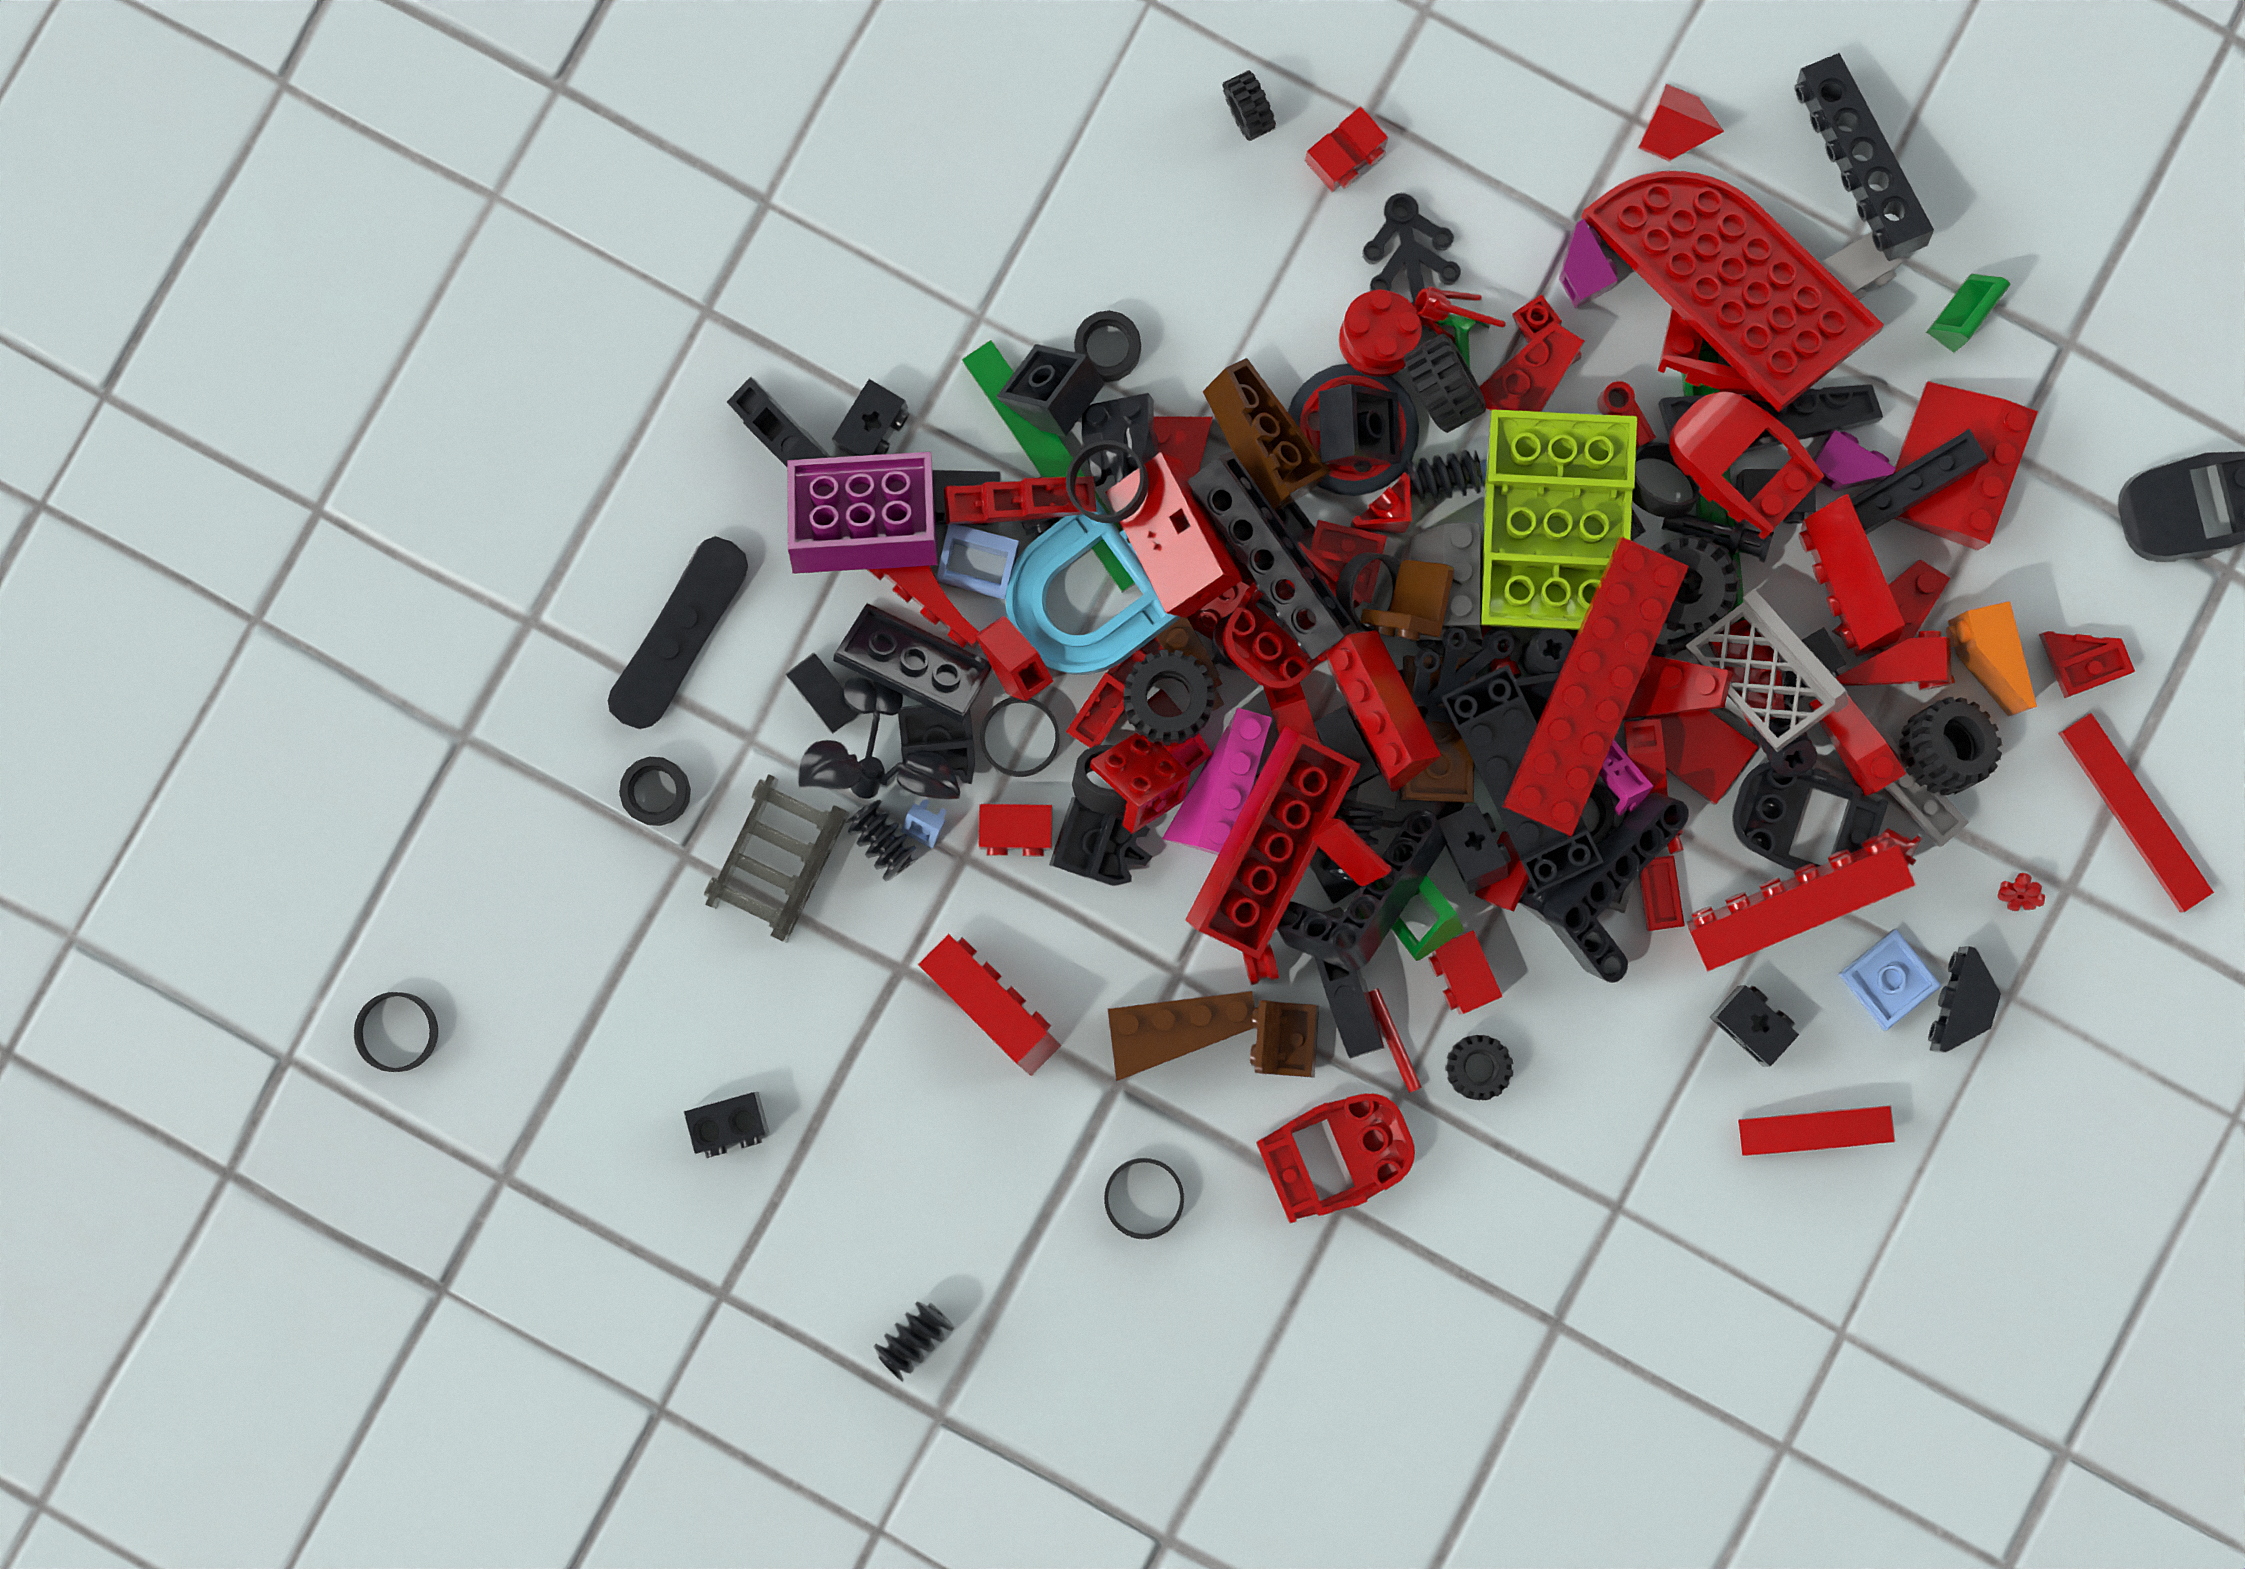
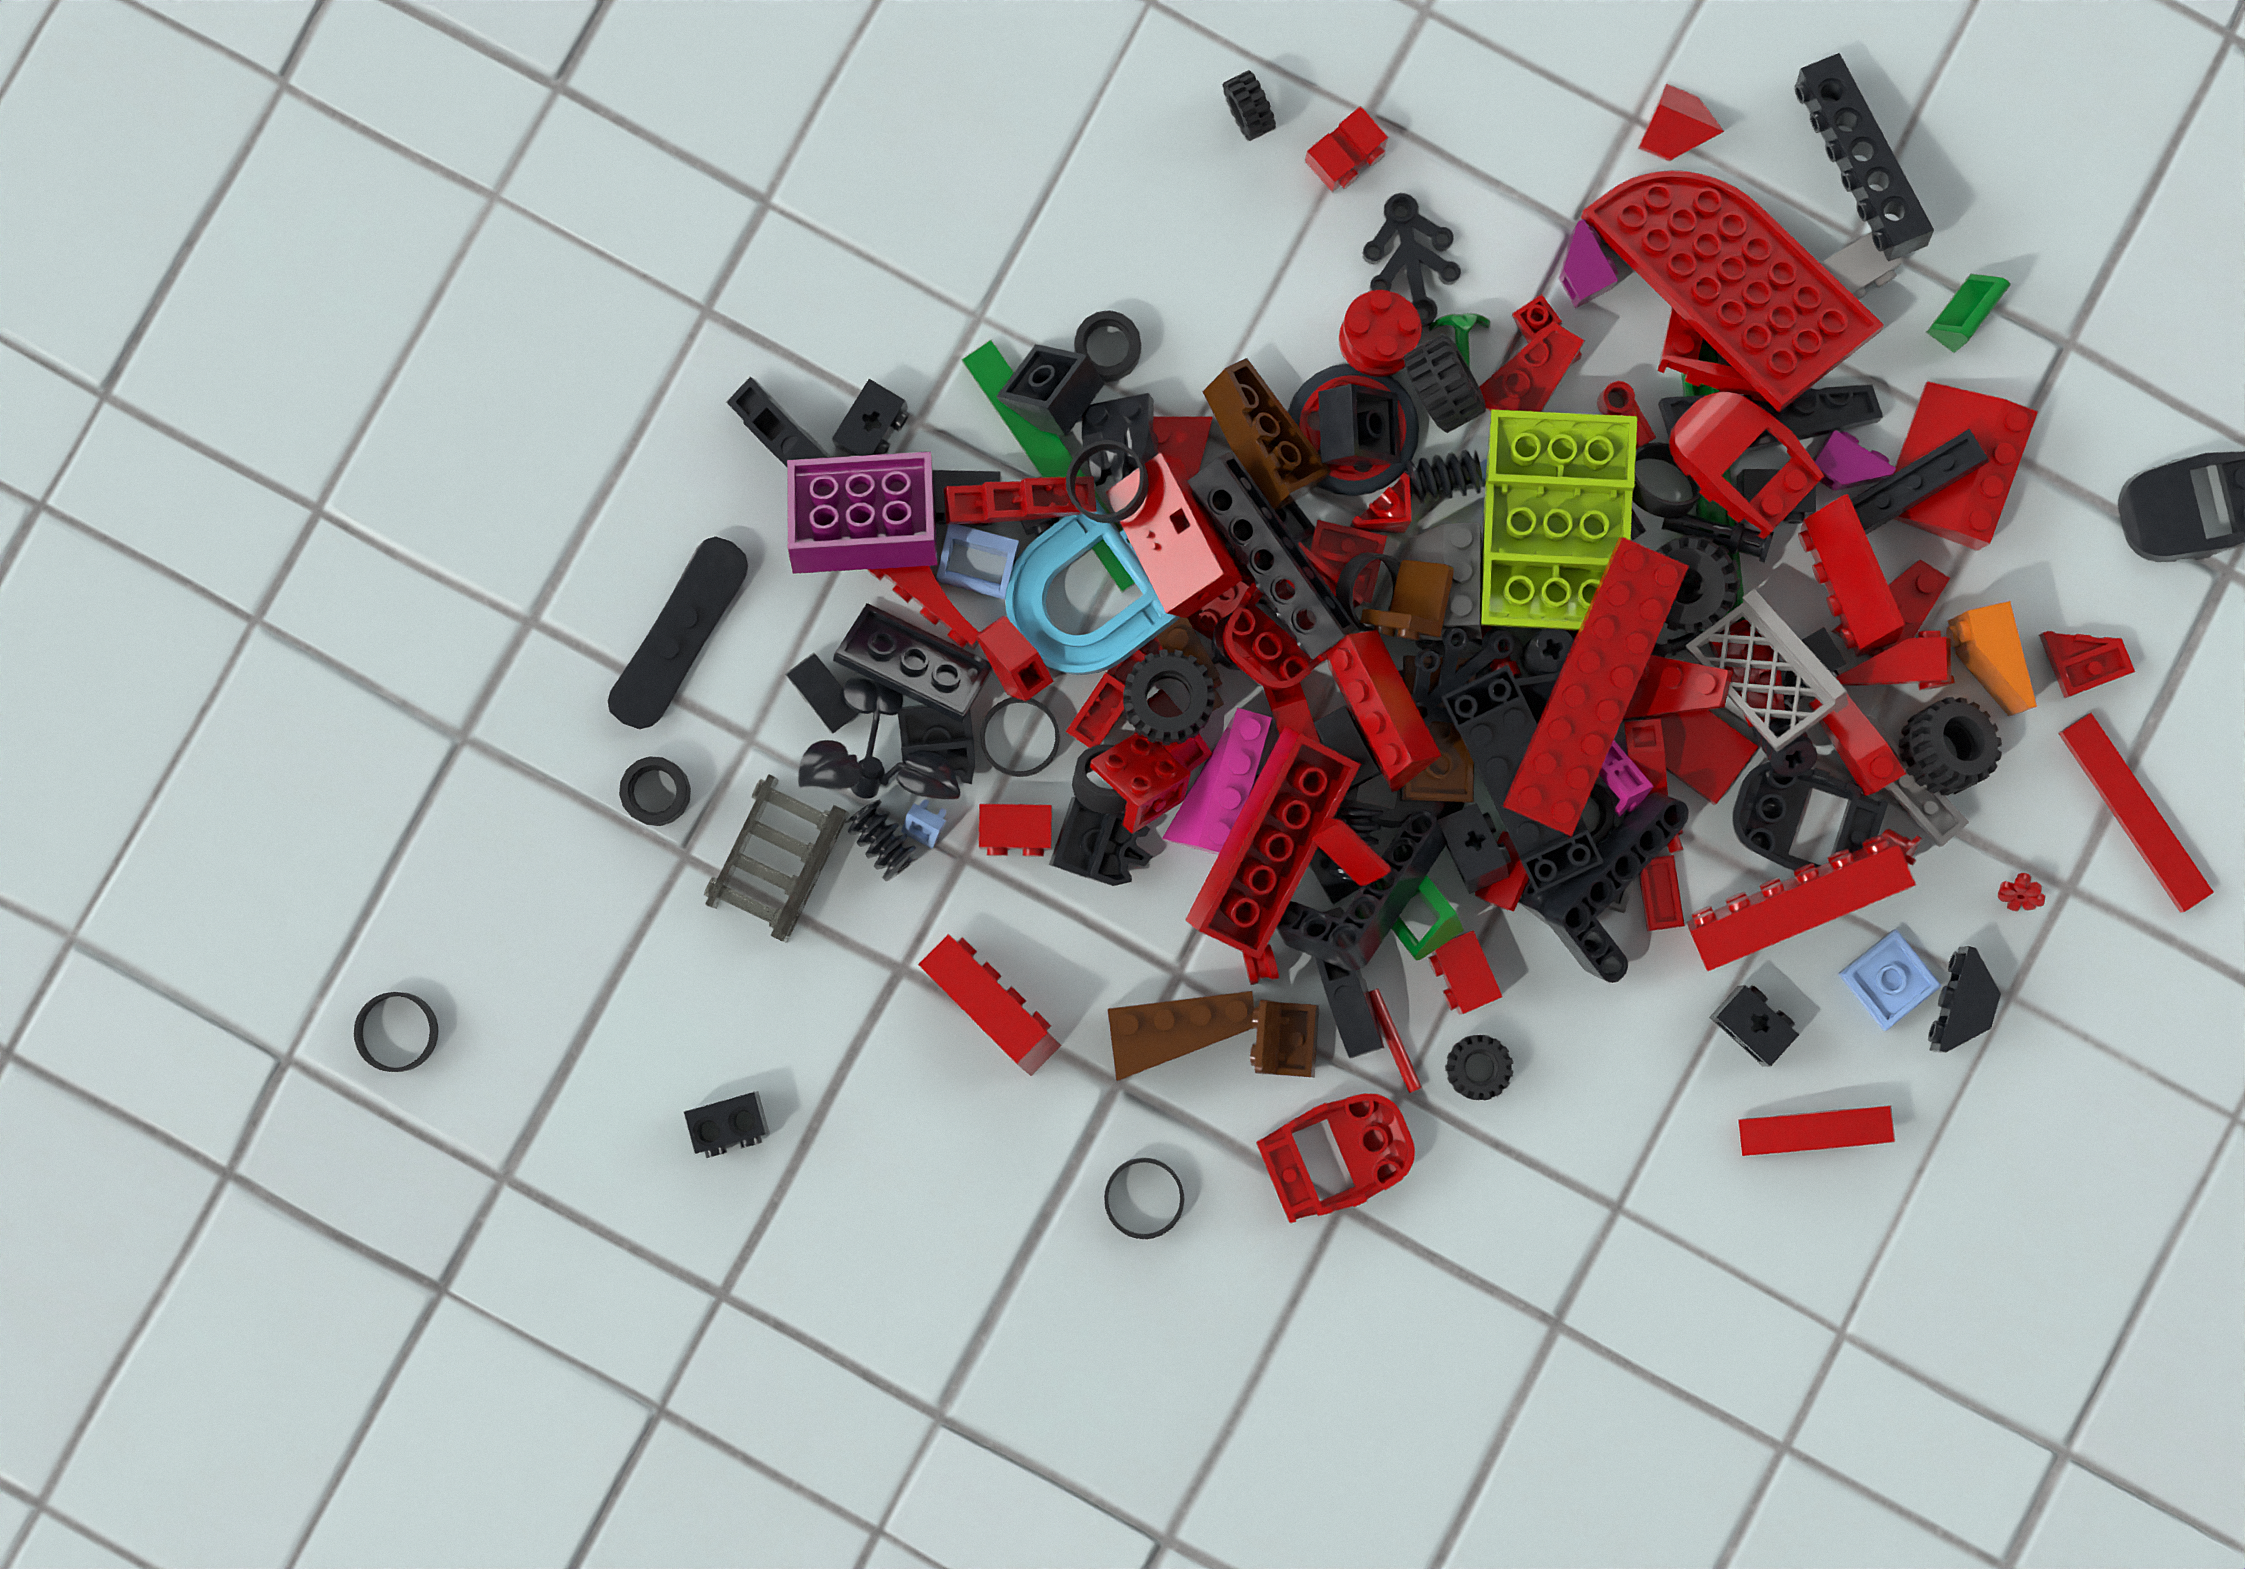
black piece [874,1301,955,1382] -> none
red plant [1414,286,1506,343] -> none

